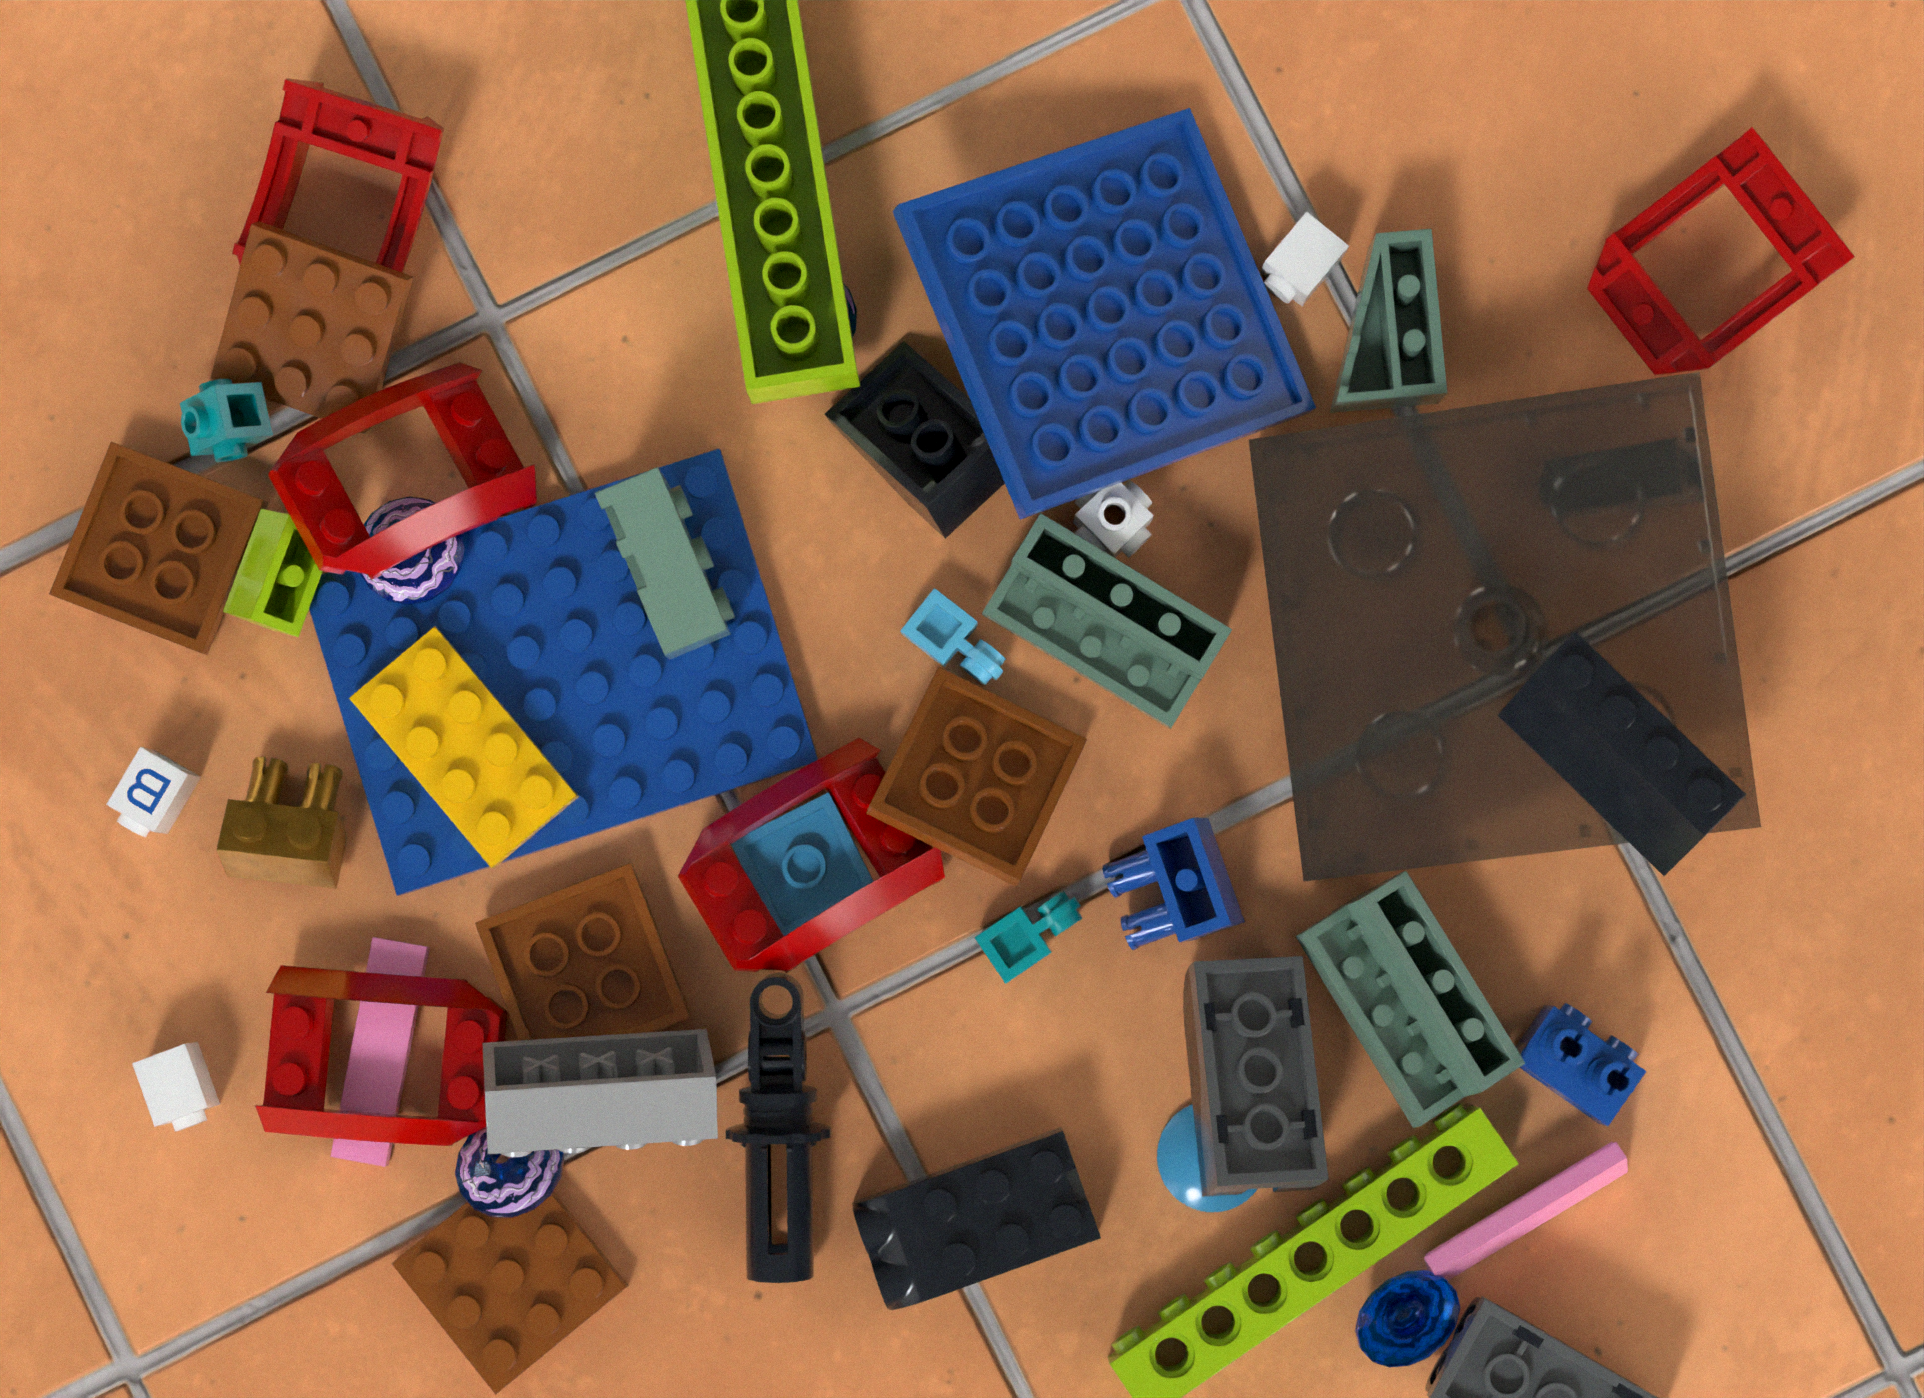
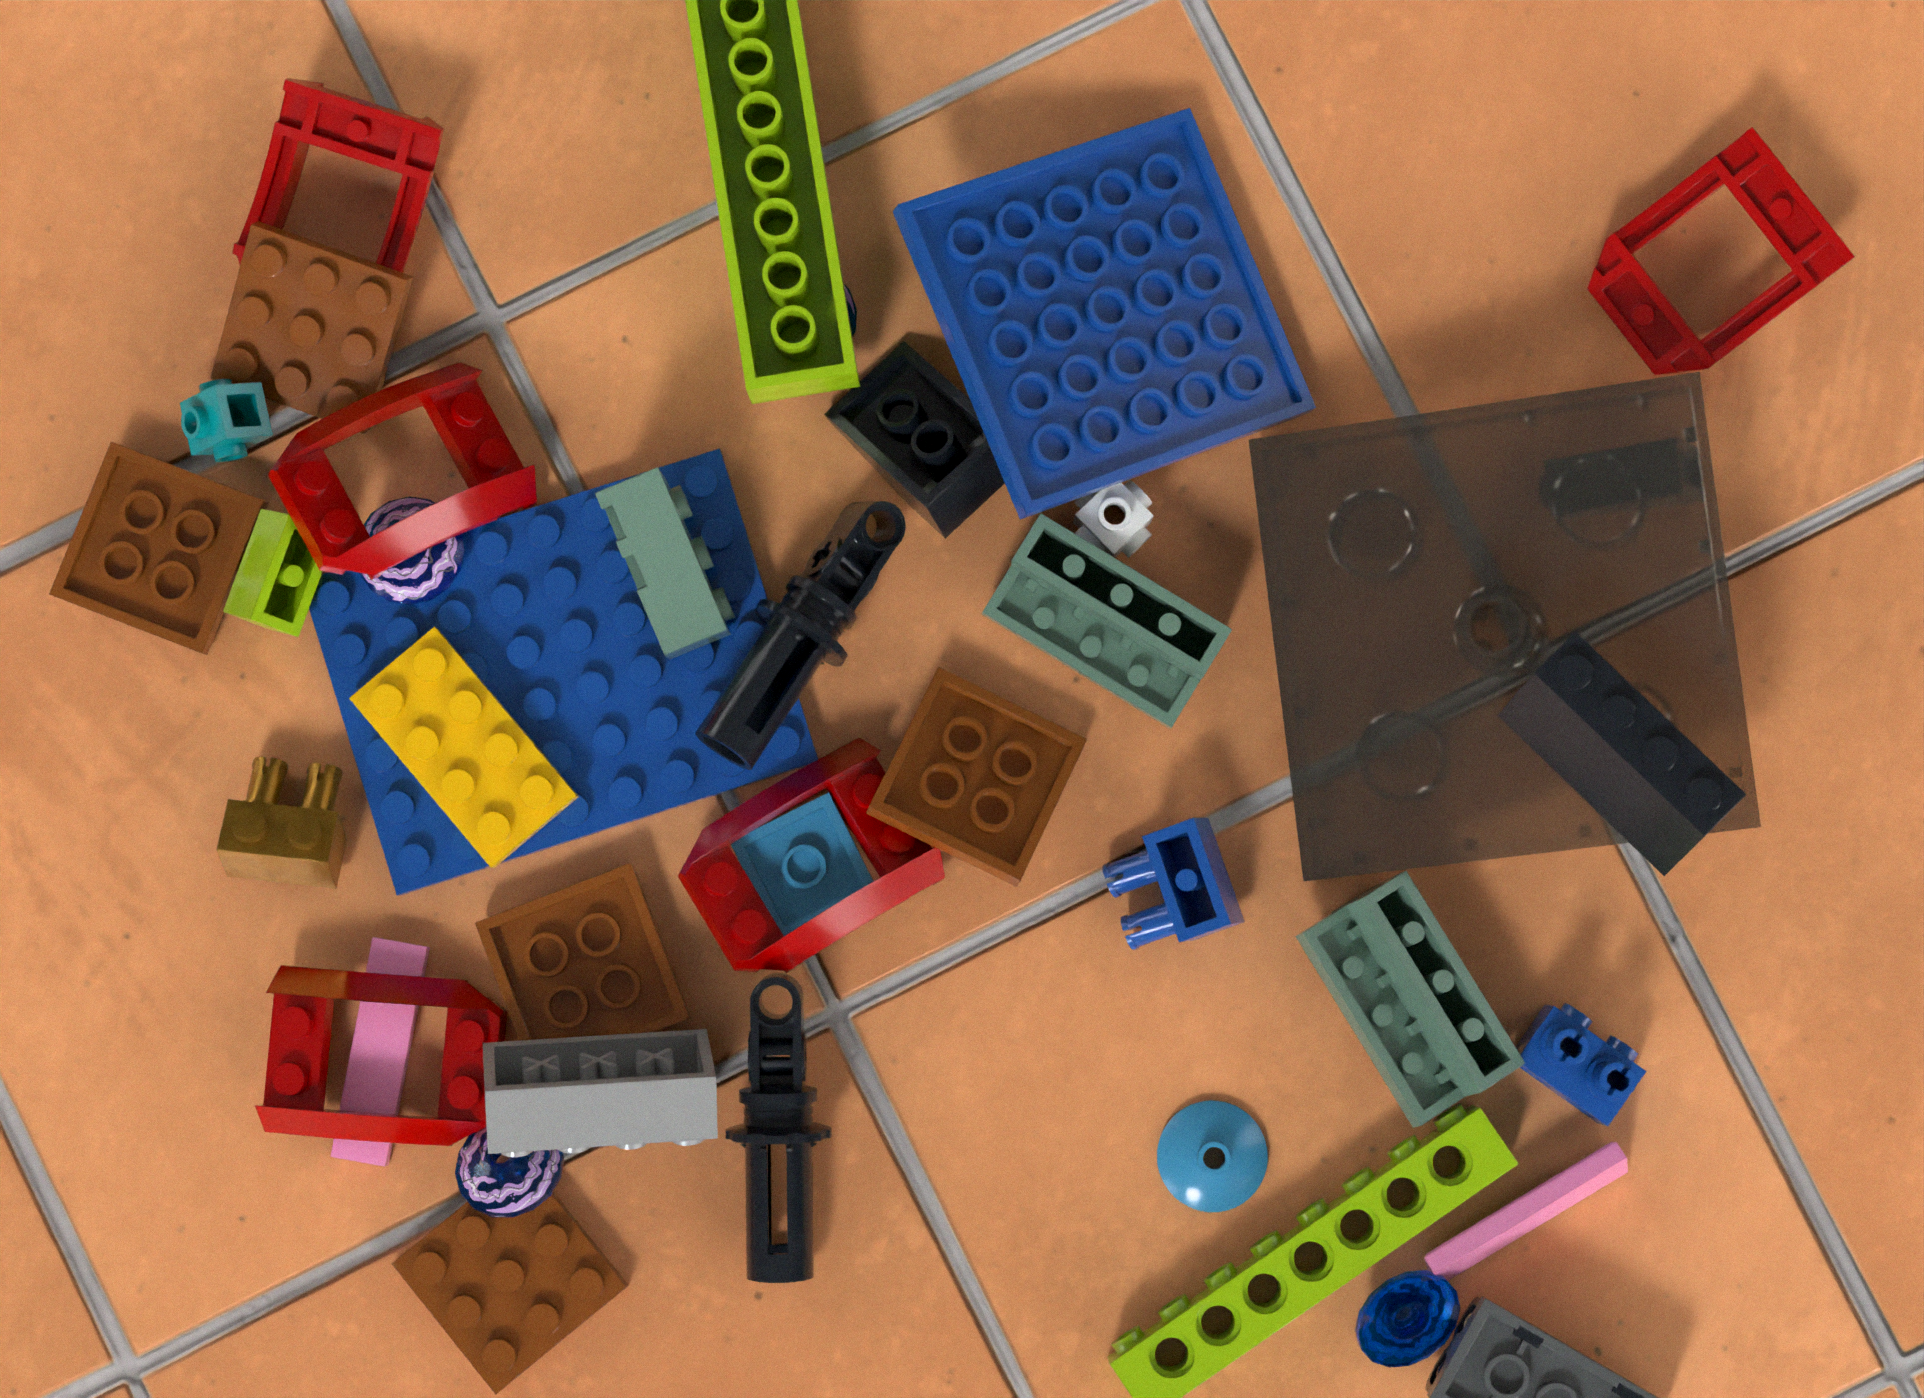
white brick [106,747,201,837] -> none
white brick [132,1042,220,1132] -> none
black piece [852,1127,1101,1310] -> none
medium azure plate [900,588,1006,685] -> none
teal plate [974,891,1082,984] -> none
dark grey piece [1183,956,1329,1197] -> none
white brick [1260,212,1349,307] -> none
sand green wedge [1330,229,1447,413] -> none
none -> black piece [695,501,906,770]

